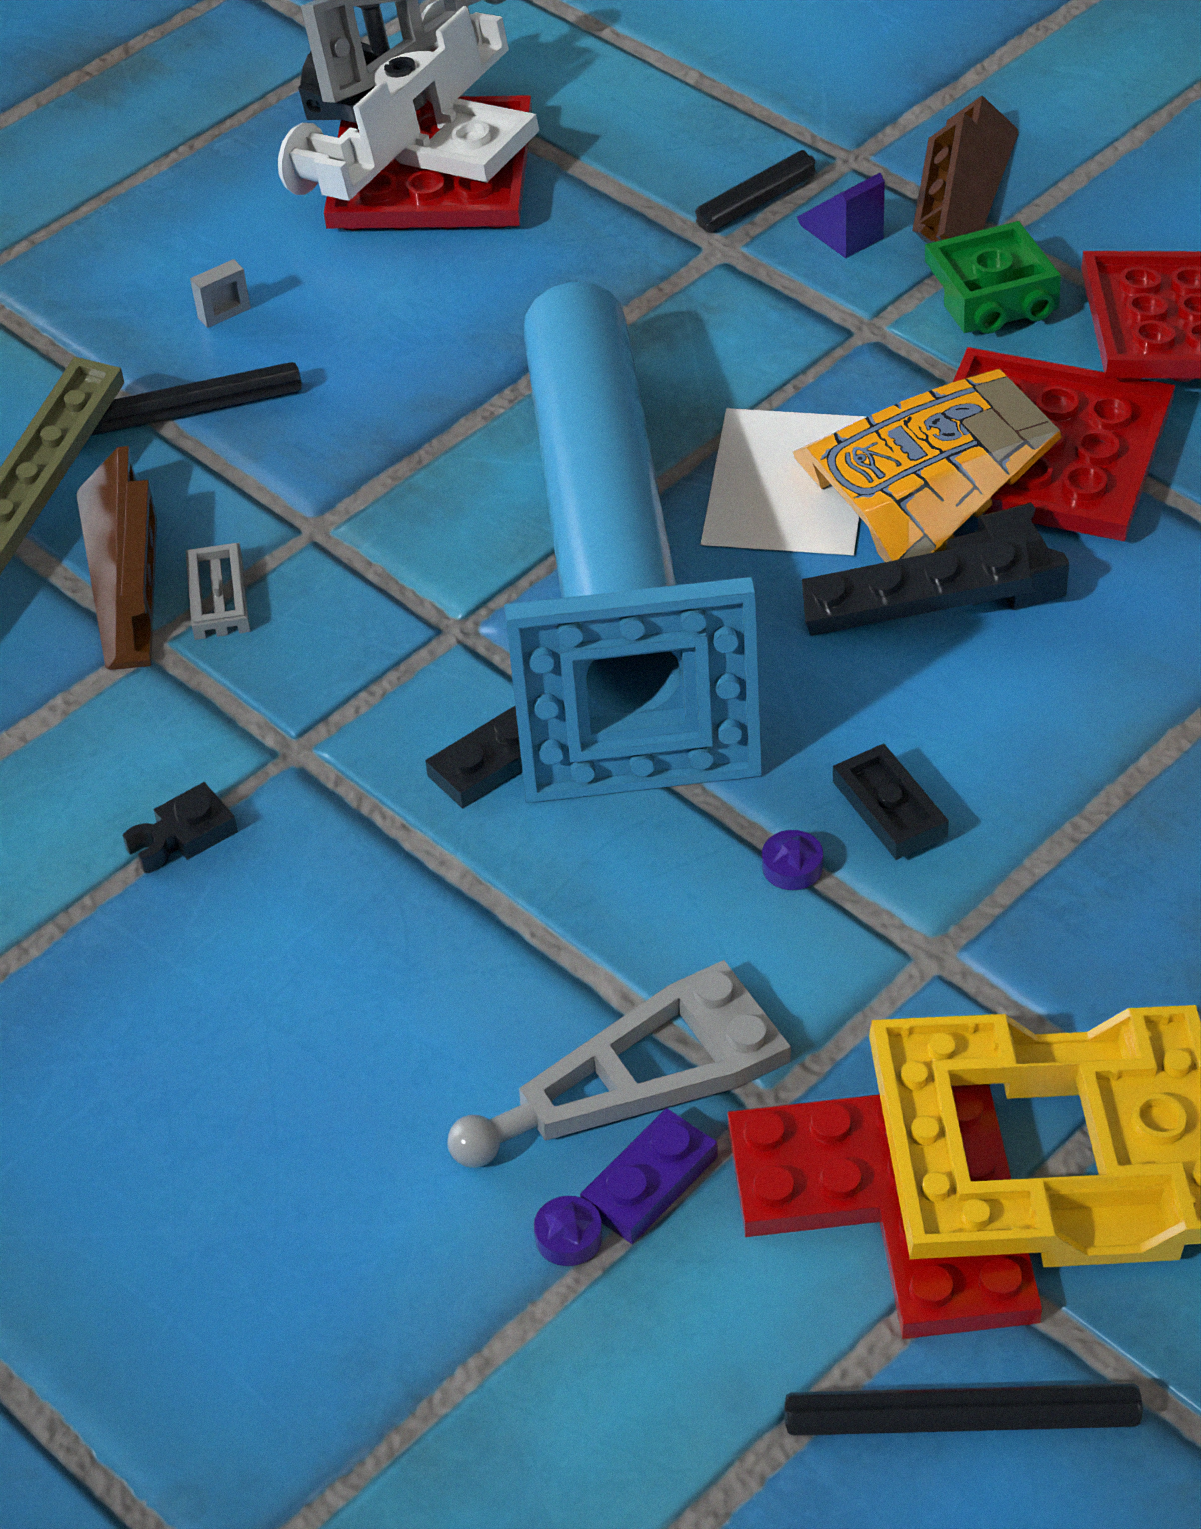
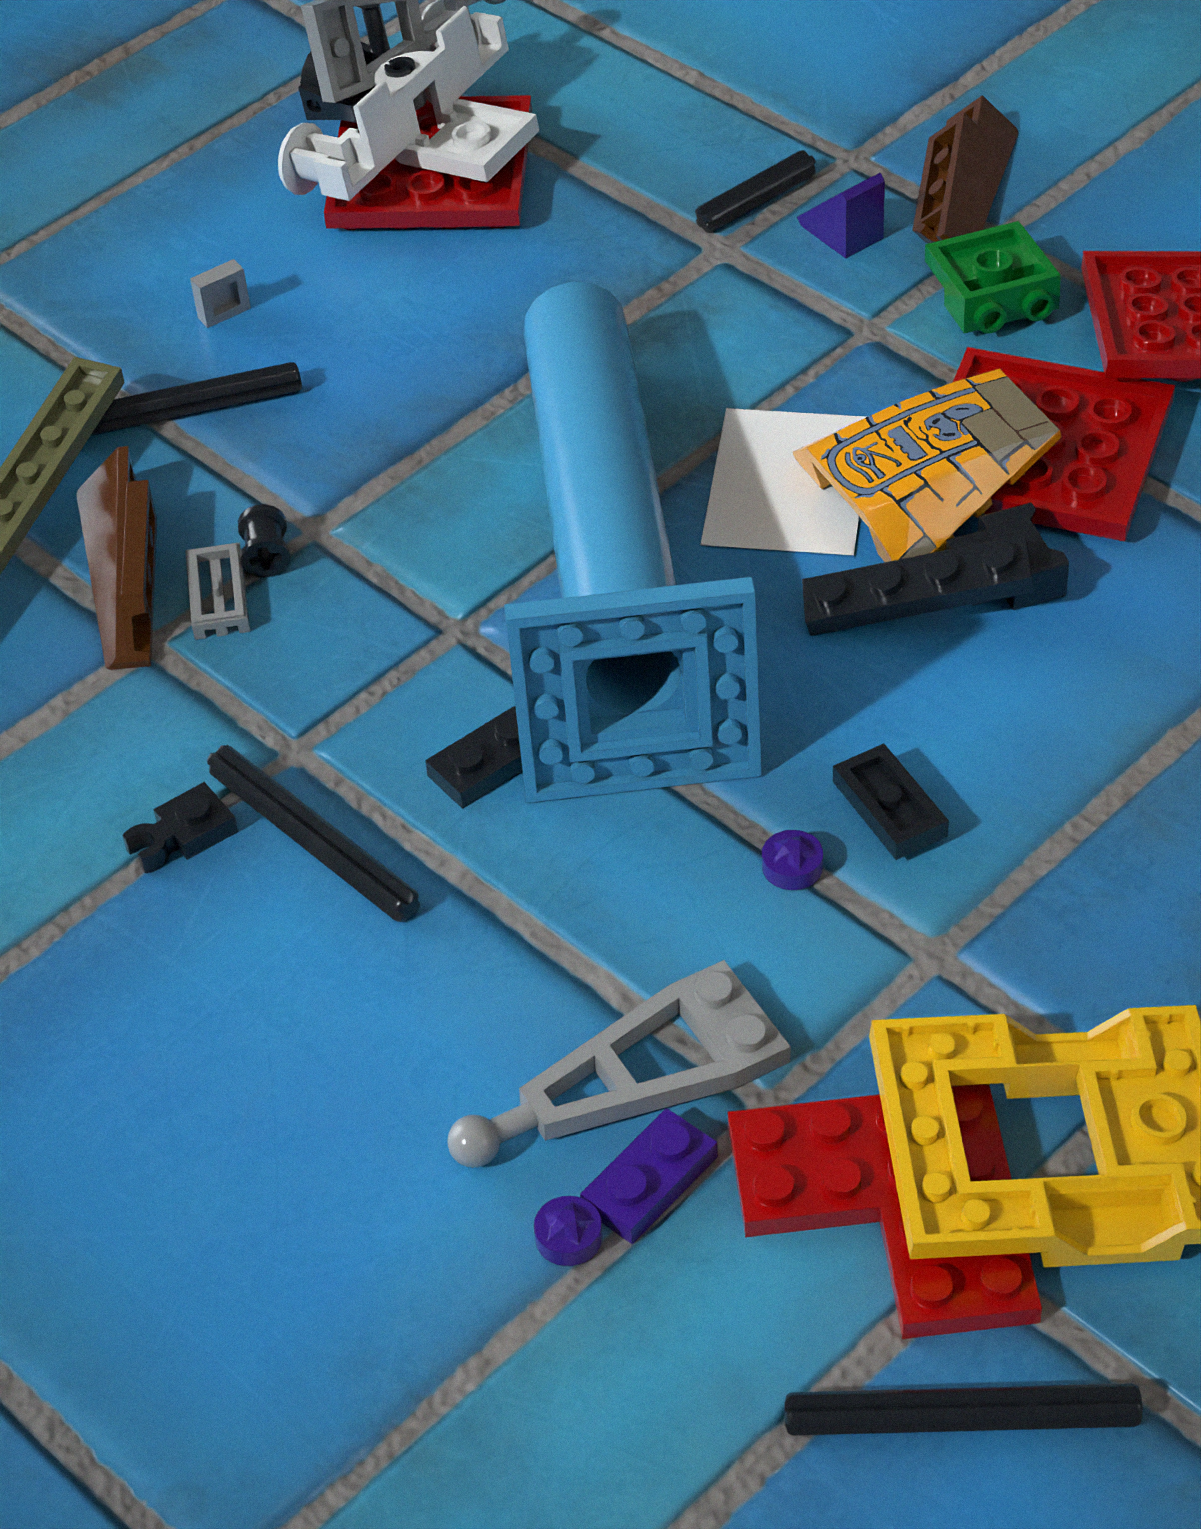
none -> black axle [207,745,420,922]
none -> black bush [238,504,290,577]

